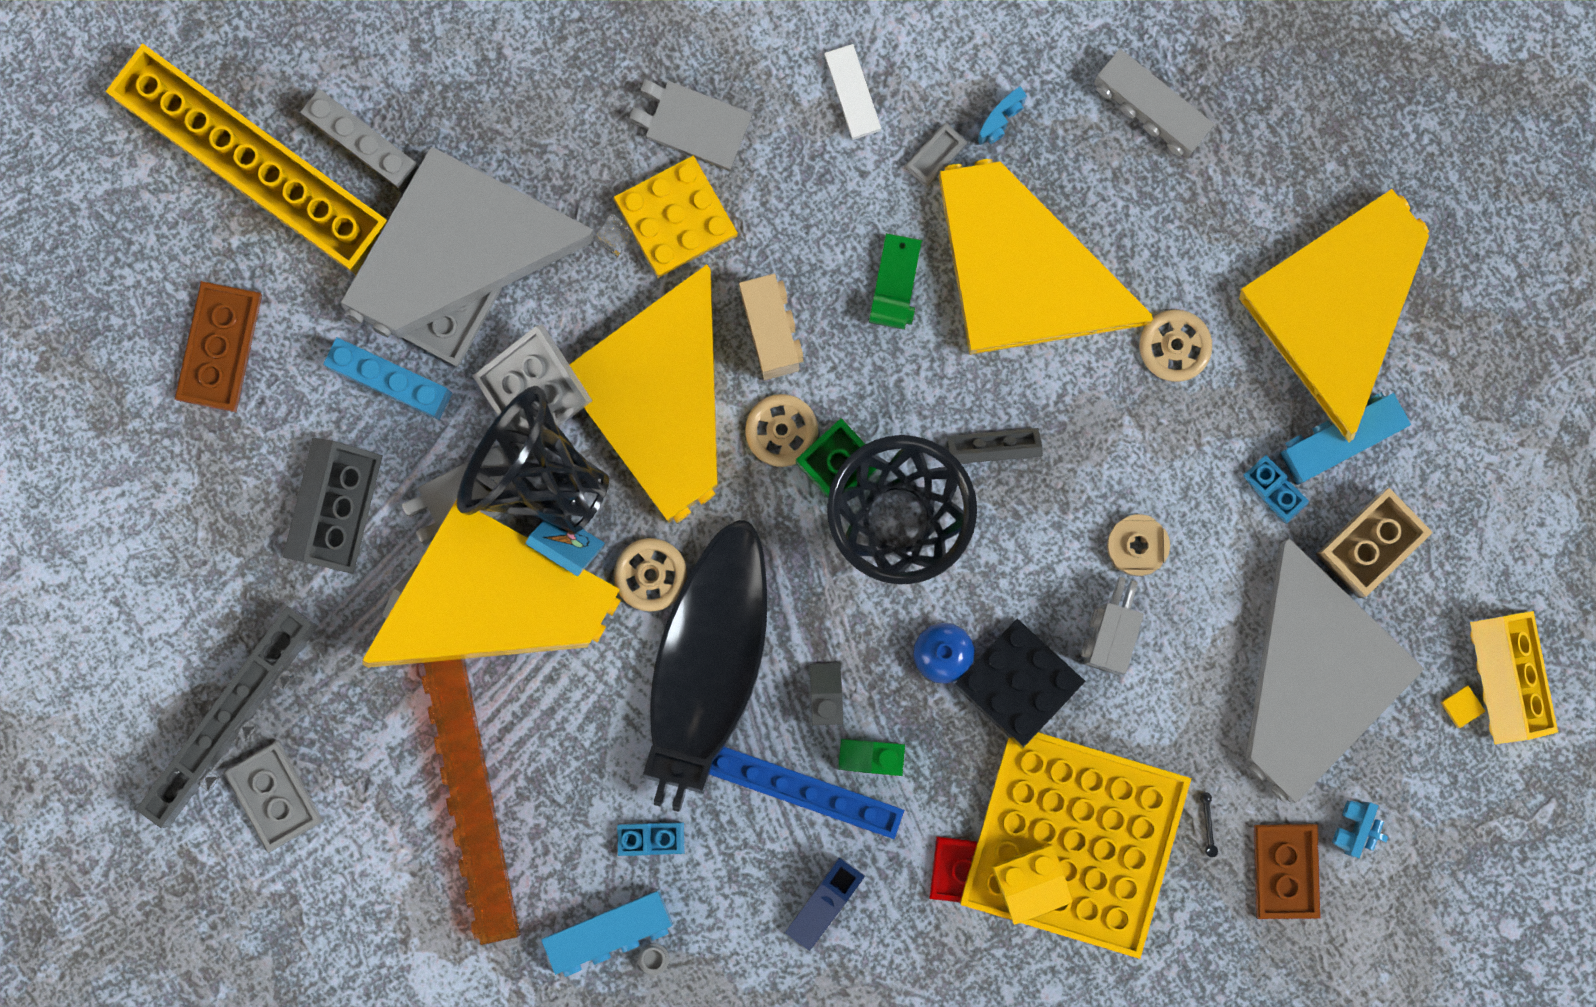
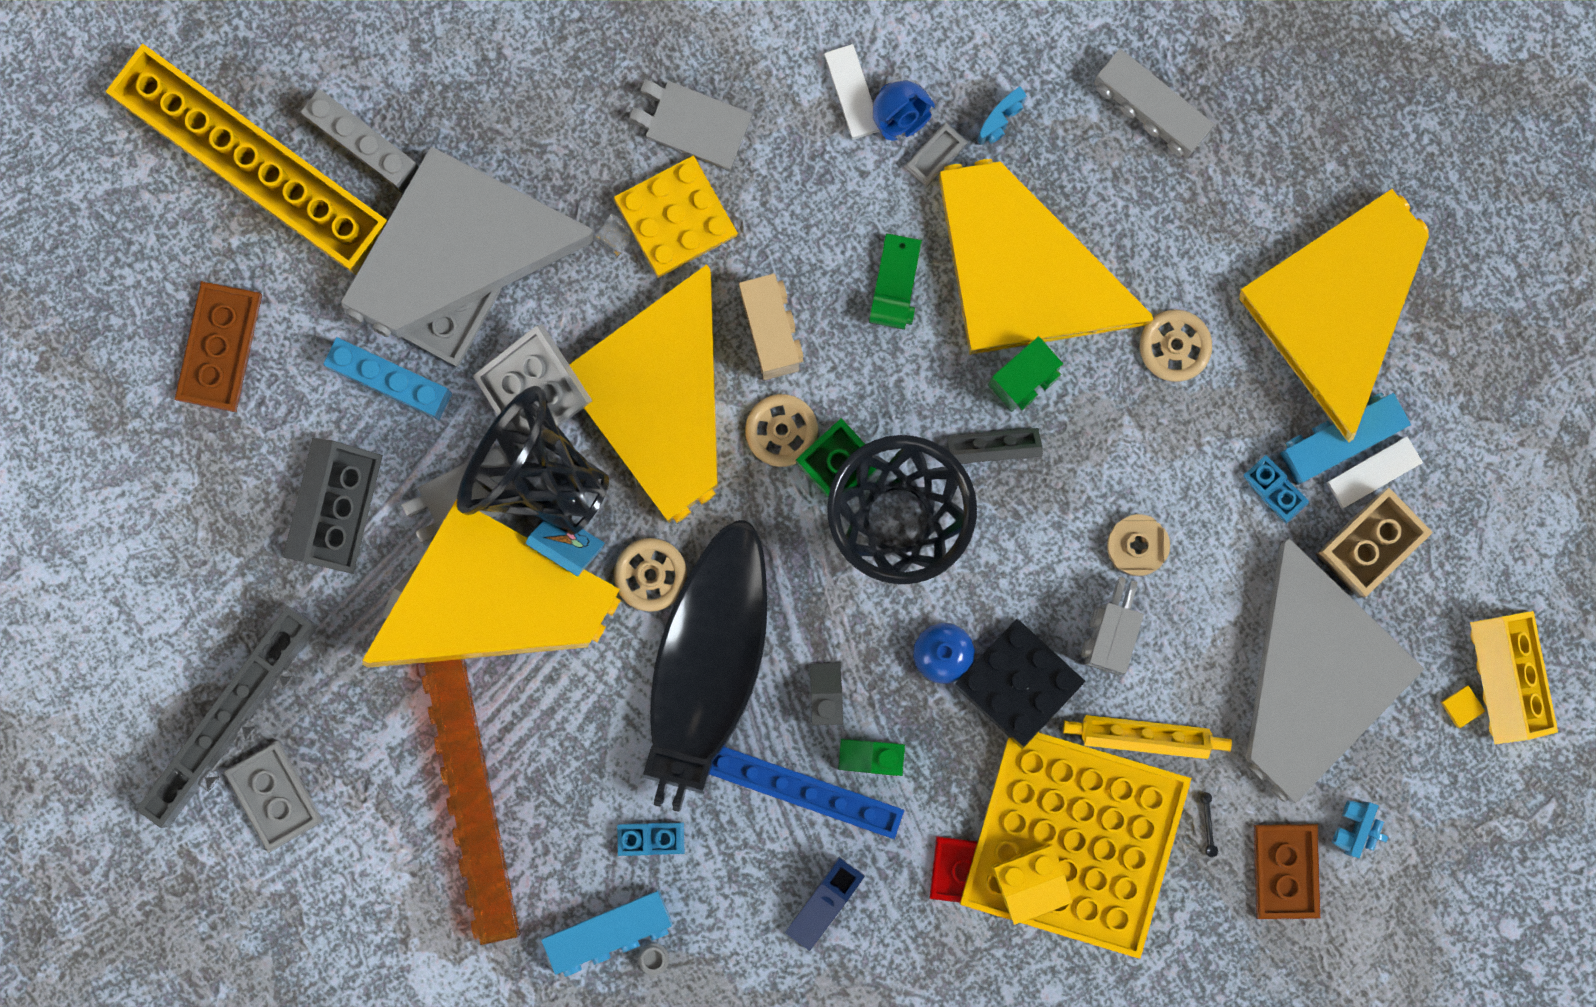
none -> blue cylinder [872,80,935,141]
none -> green brick [988,336,1063,412]
none -> yellow plate [1063,715,1232,759]
none -> white tile [1326,436,1423,509]

